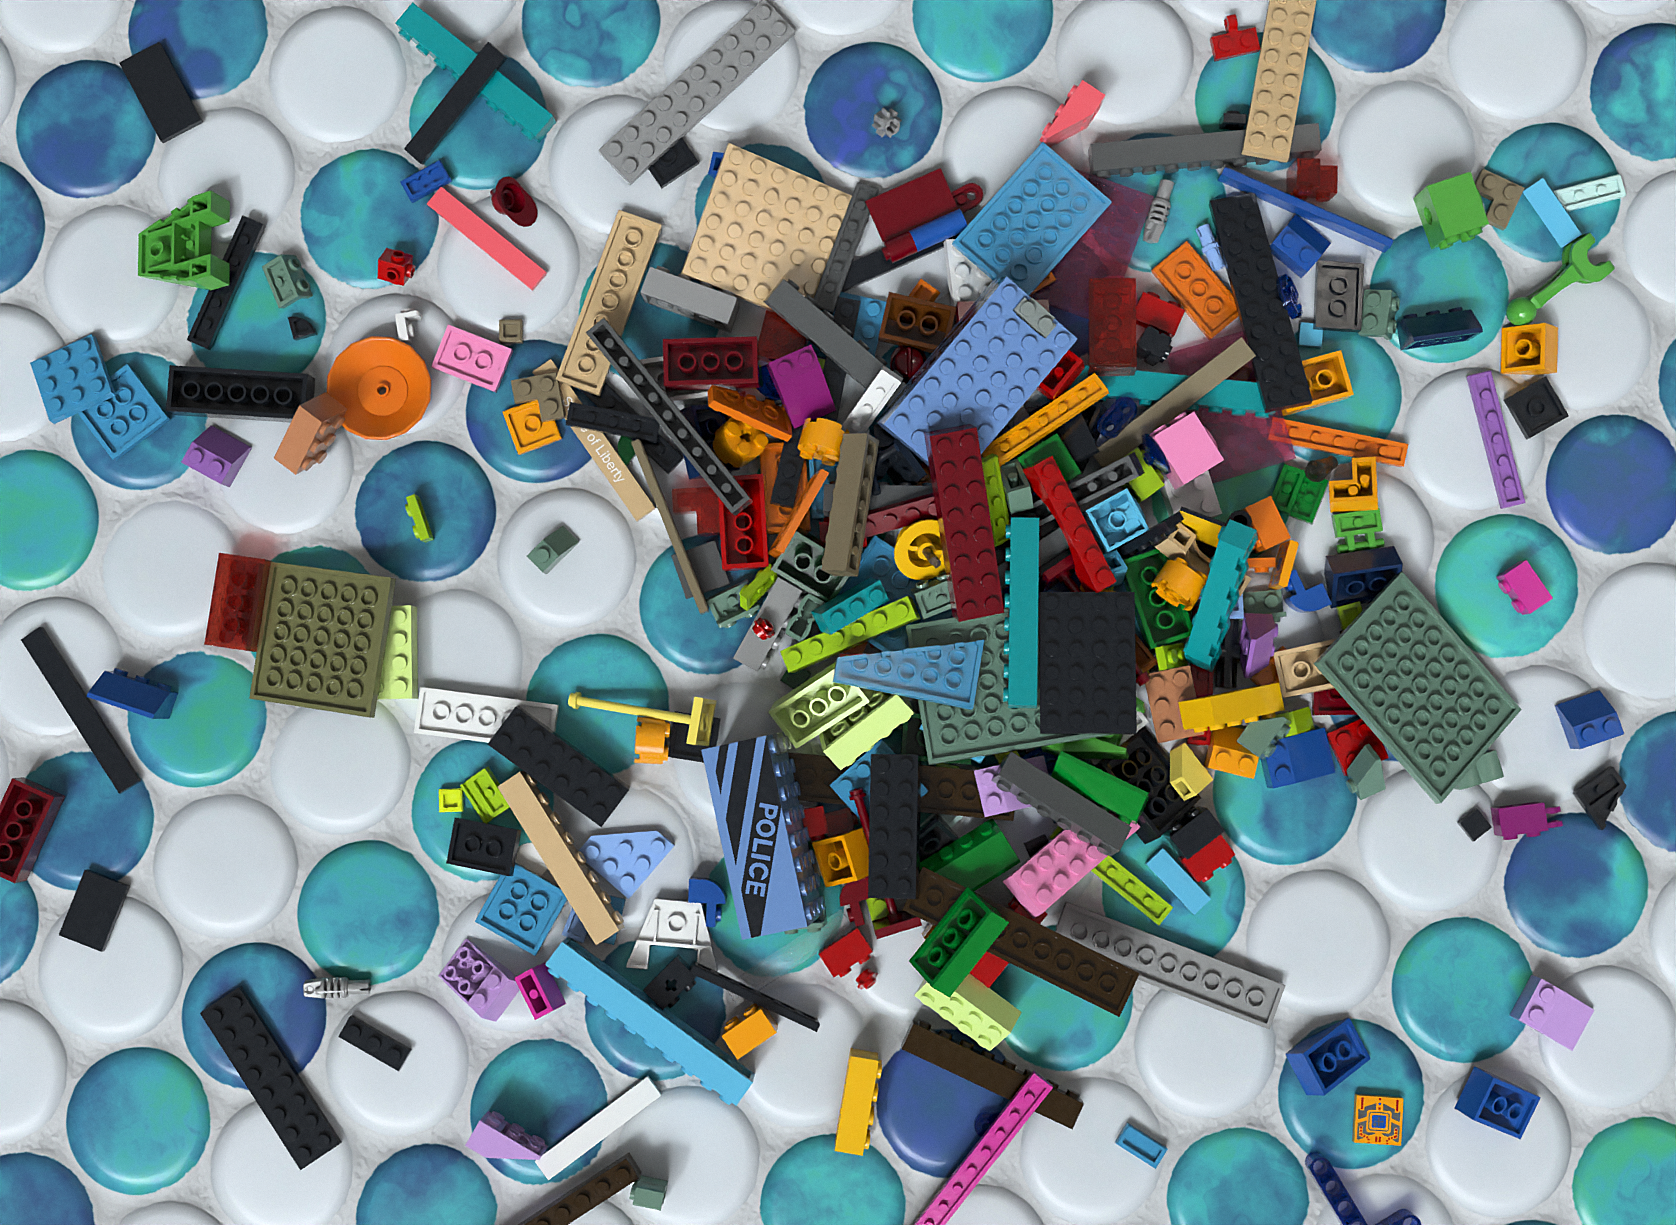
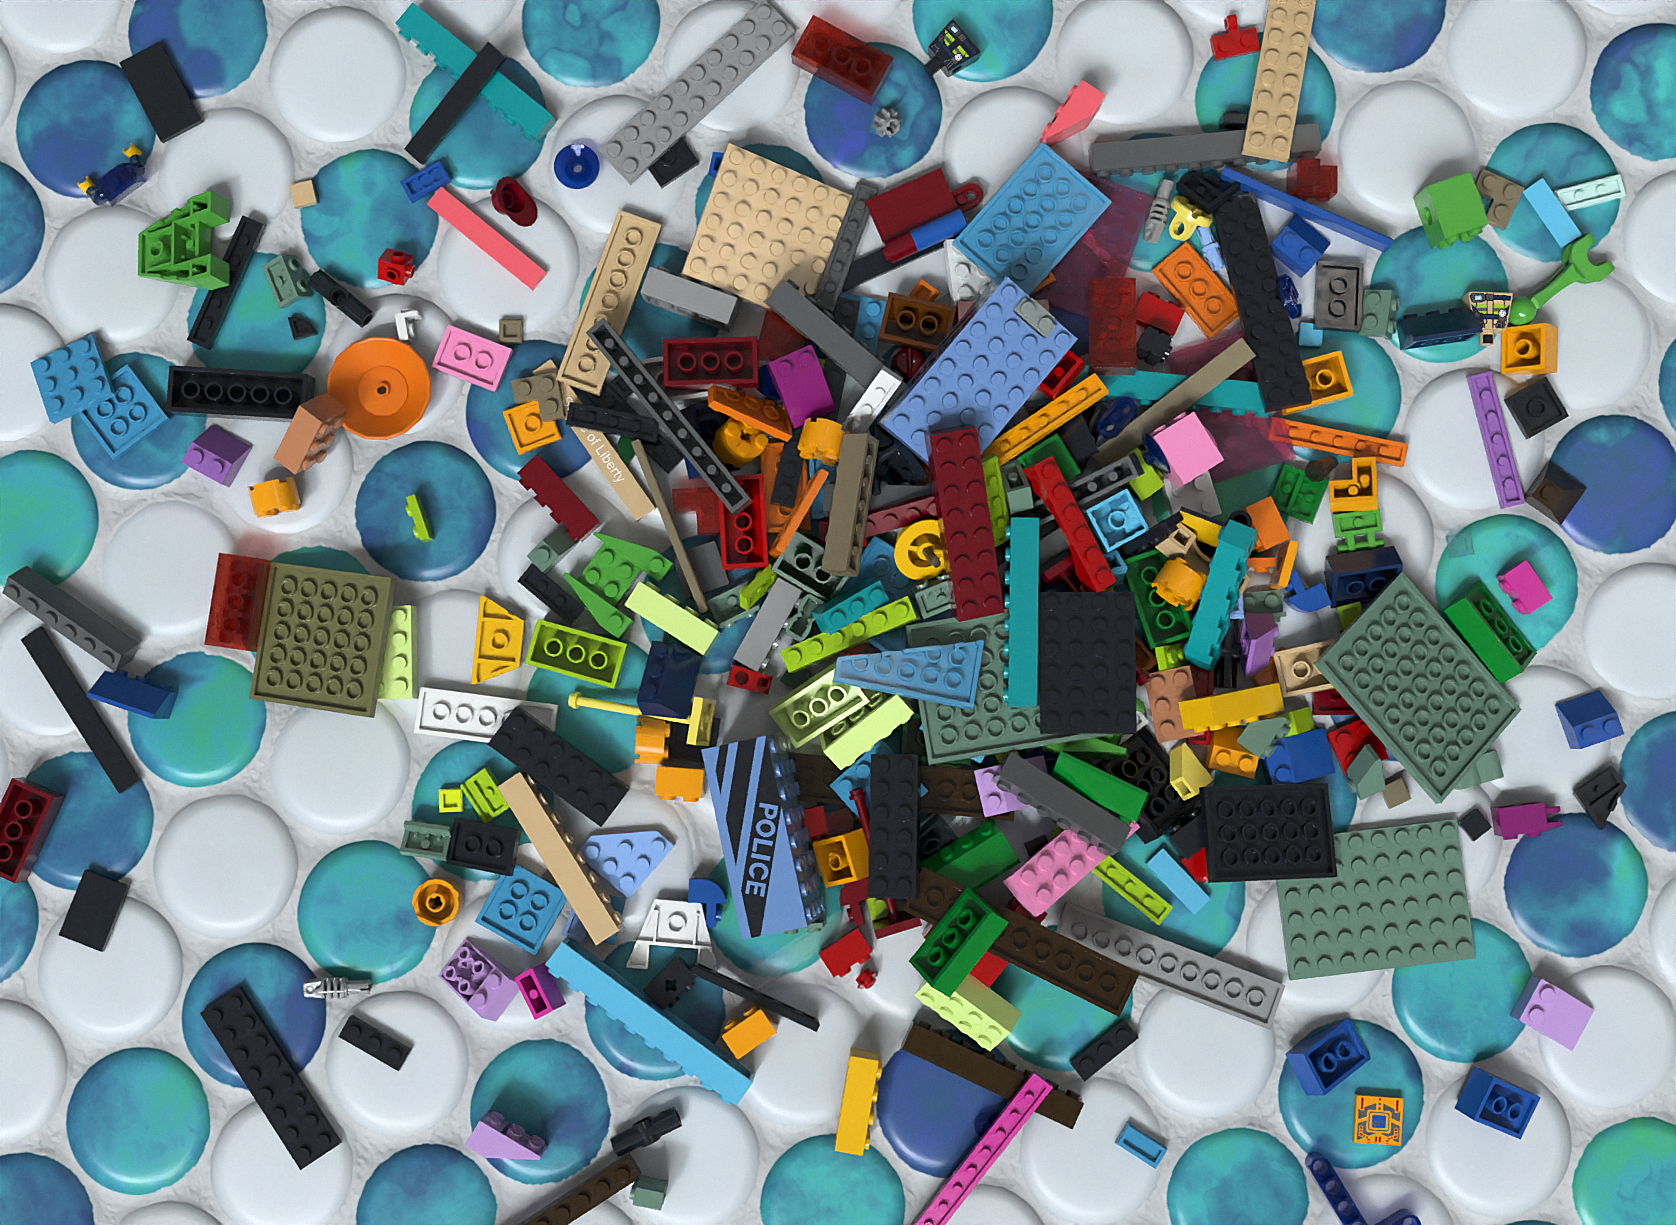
white tile [535,1076,662,1180] -> none
red plate [752,617,775,640] -> none
none -> dark grey brick [3,566,139,672]
none -> clear blue torso [77,142,147,207]
none -> light orange brick [247,477,301,518]
none -> tan tile [289,180,318,209]
none -> black piece [308,269,375,328]
none -> sand green bracket [400,819,452,861]
none -> light orange brick [412,877,464,926]
none -> yellow wing [471,595,525,684]
none -> dark red brick [517,454,602,542]
none -> black plate [517,564,586,625]
none -> lime brick [525,619,630,689]
none -> clear blue dish [554,144,600,189]
none -> bright green wedge [563,532,675,640]
none -> black tile [609,375,634,401]
none -> black piece [610,1107,682,1157]
none -> yellowish green brick [625,581,721,657]
none -> dark blue slope [636,641,702,720]
none -> light orange brick [654,765,707,802]
none -> red leg [726,665,773,695]
none -> clear red brick [791,15,894,106]
none -> torso [923,19,980,77]
none -> black plate [1069,1018,1139,1082]
none -> light yellow tile [1169,196,1213,241]
none -> black wing [1176,171,1241,215]
none -> black plate [1199,783,1338,883]
none -> sand green plate [1276,819,1475,980]
none -> dark tan tile [1380,778,1411,809]
none -> green slope [1444,580,1537,684]
none -> clear light blue tile [1445,532,1475,559]
none -> torso [1462,292,1513,346]
none -> dark brown slope [1524,462,1587,526]

